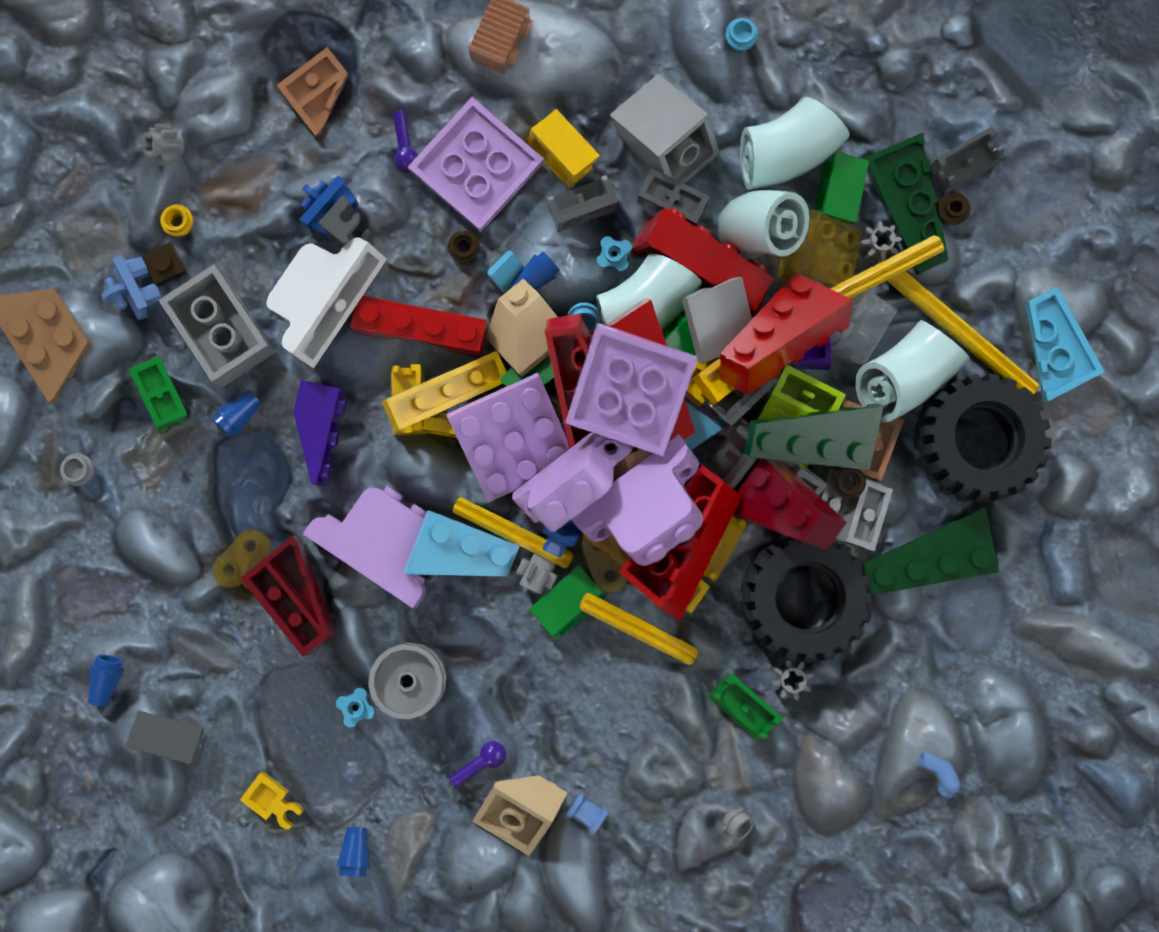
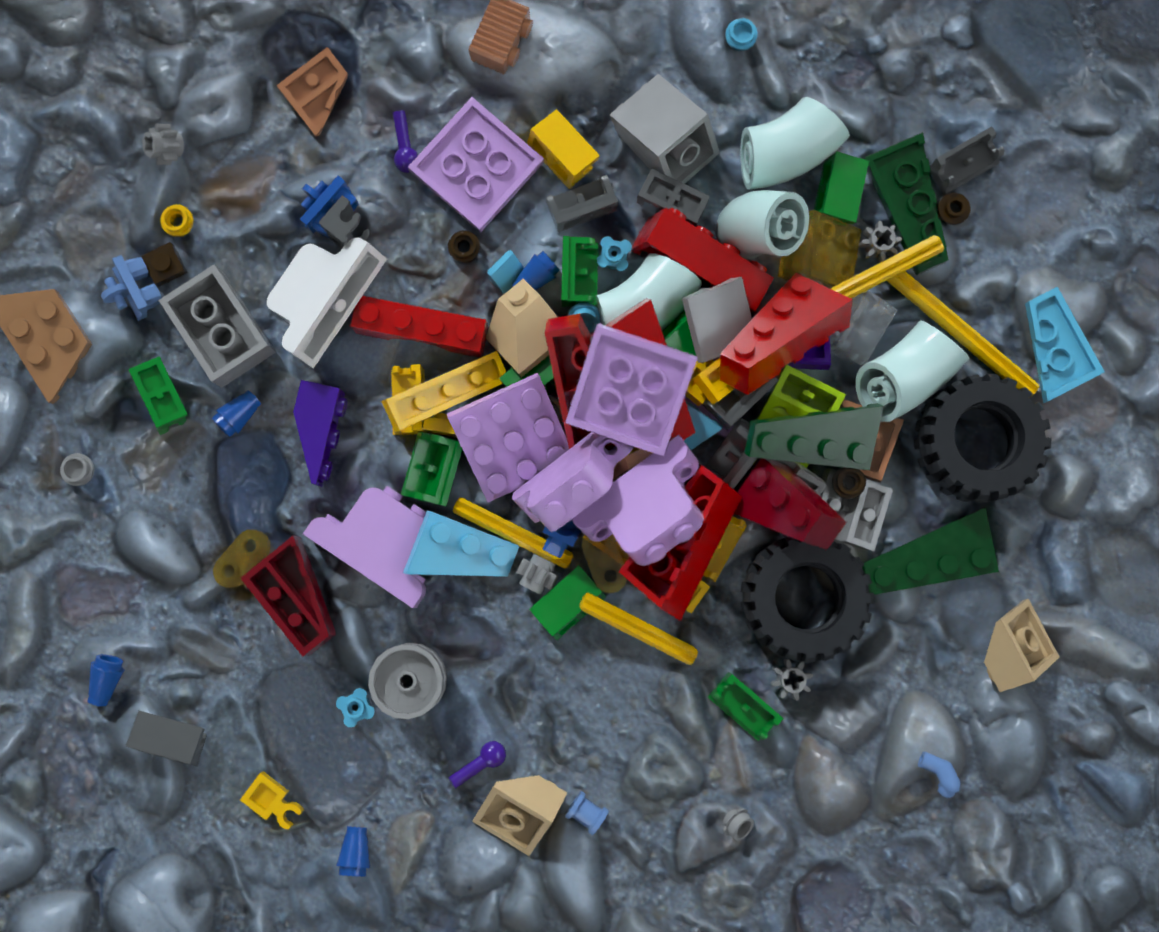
none -> green hinge [401,432,462,507]
none -> green hinge [561,236,599,307]
none -> tan slope [984,599,1060,692]

